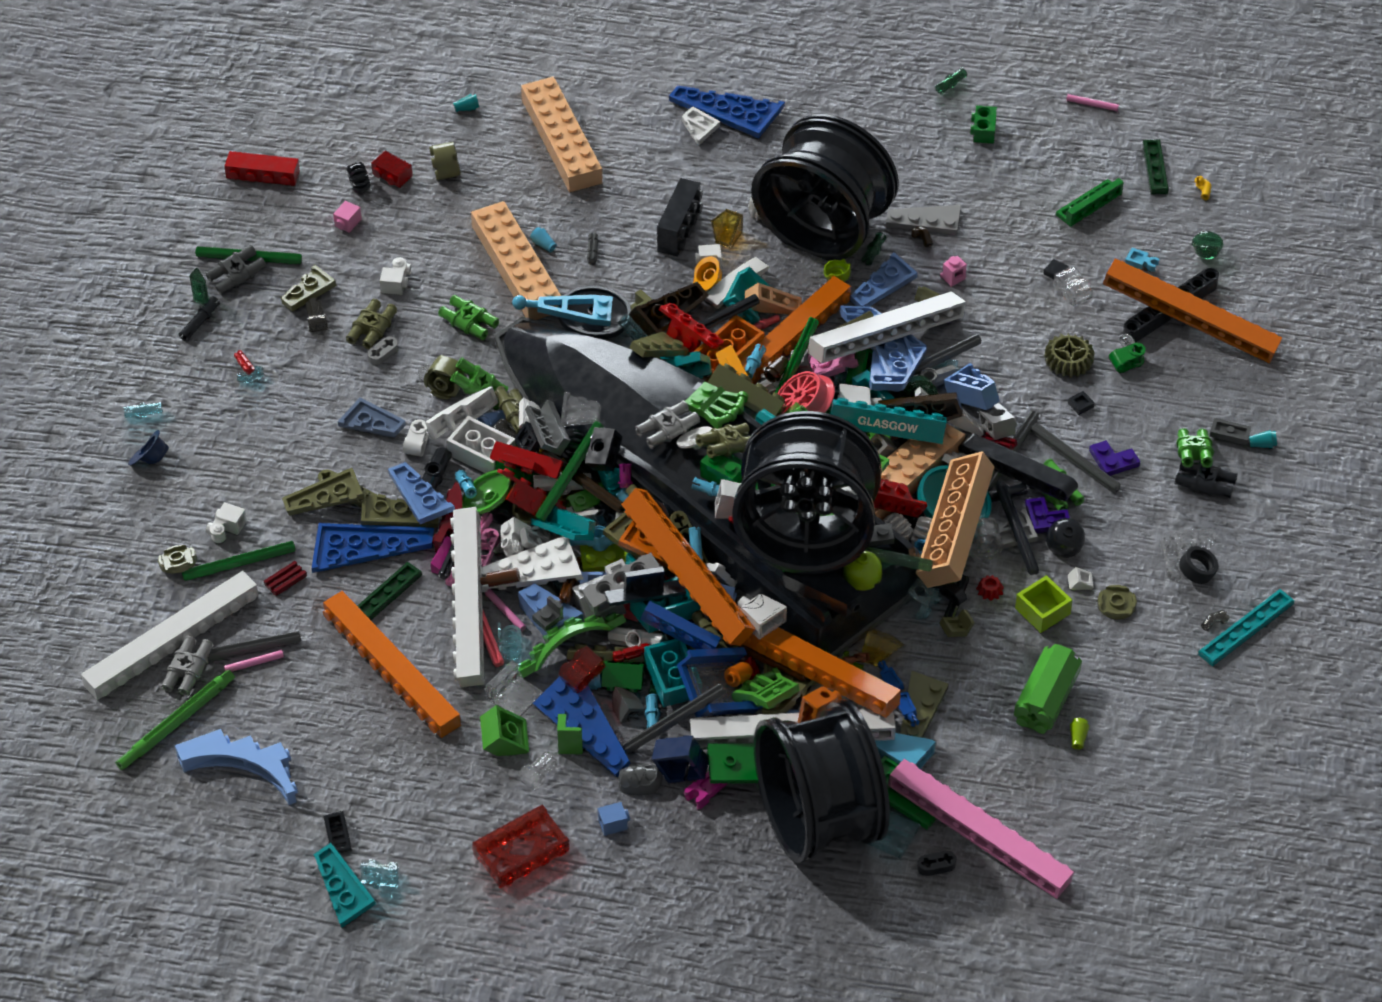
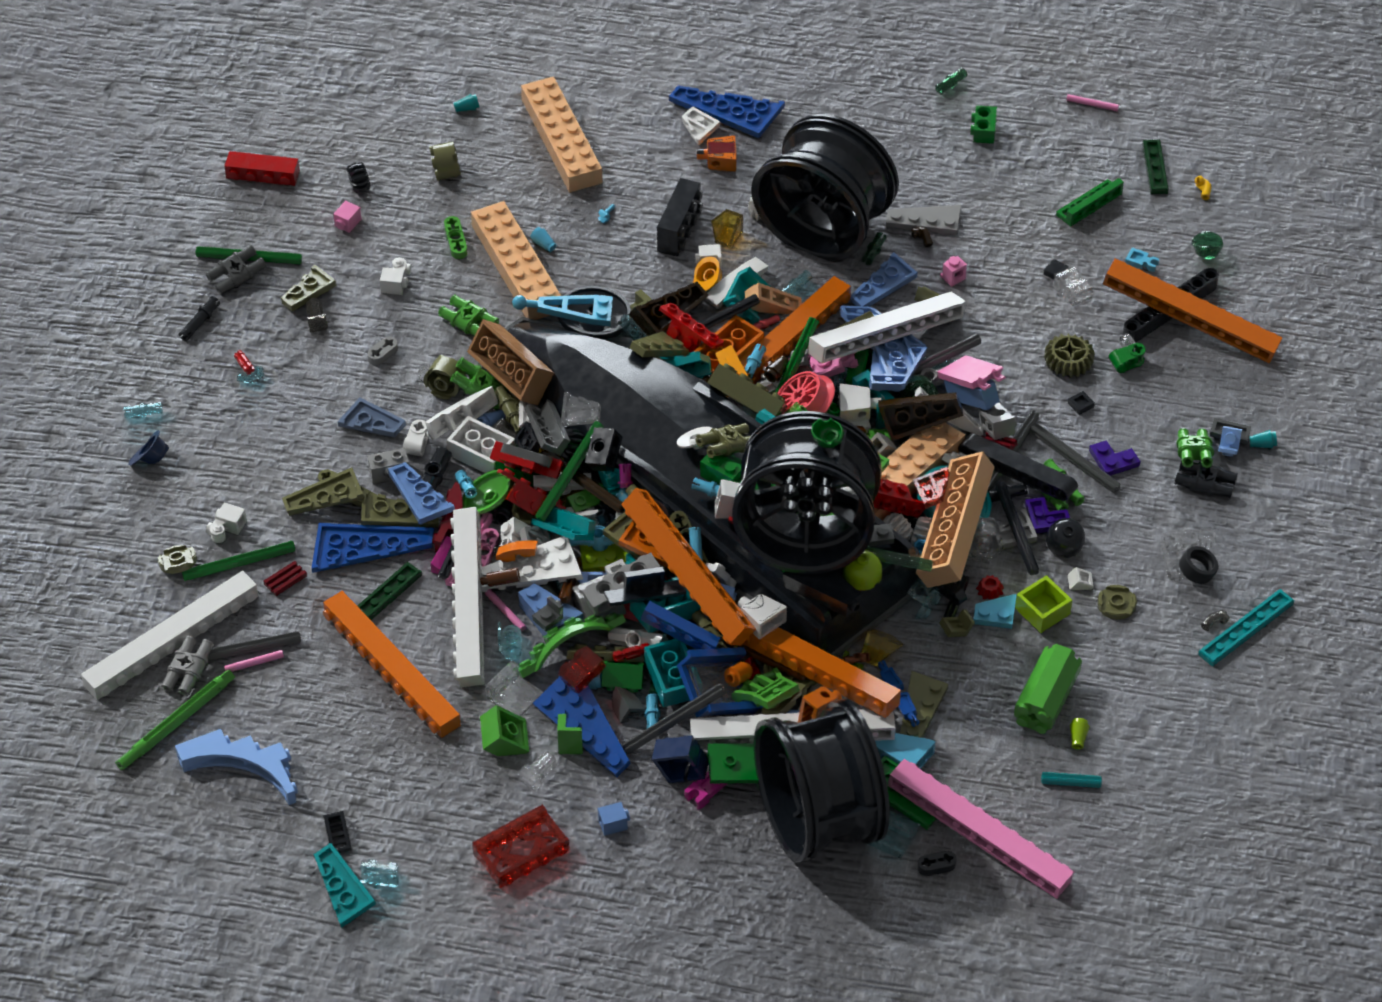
clear green slope [189,268,209,305] -> none
olive pin [346,299,397,350] -> none
red brick [371,150,413,188] -> none
coral axle [483,610,504,668] -> none
dark grey axle [587,233,598,263] -> none
dark grey piece [619,764,663,795] -> none
light grey pin [635,400,700,449] -> none
bright green plate [685,382,749,429] -> none
lime hair [823,259,851,282] -> none
teal brick [831,398,946,444] -> none
none -> light grey brick [367,448,409,484]
none -> bright green beam [444,216,467,259]
none -> medium nougat brick [467,319,554,406]
none -> orange slope [496,540,538,562]
none -> dark grey beam [500,443,553,468]
none -> medium azure hand [598,204,615,223]
none -> orange torso [697,135,736,172]
none -> clear light blue pin [781,270,812,295]
none -> green hair [811,418,844,448]
none -> clear red wing [913,467,950,509]
none -> bright pink tile [937,355,1006,390]
none -> medium azure wing [973,594,1016,629]
none -> teal axle [1041,772,1102,788]
none -> light blue bracket [1218,426,1242,456]

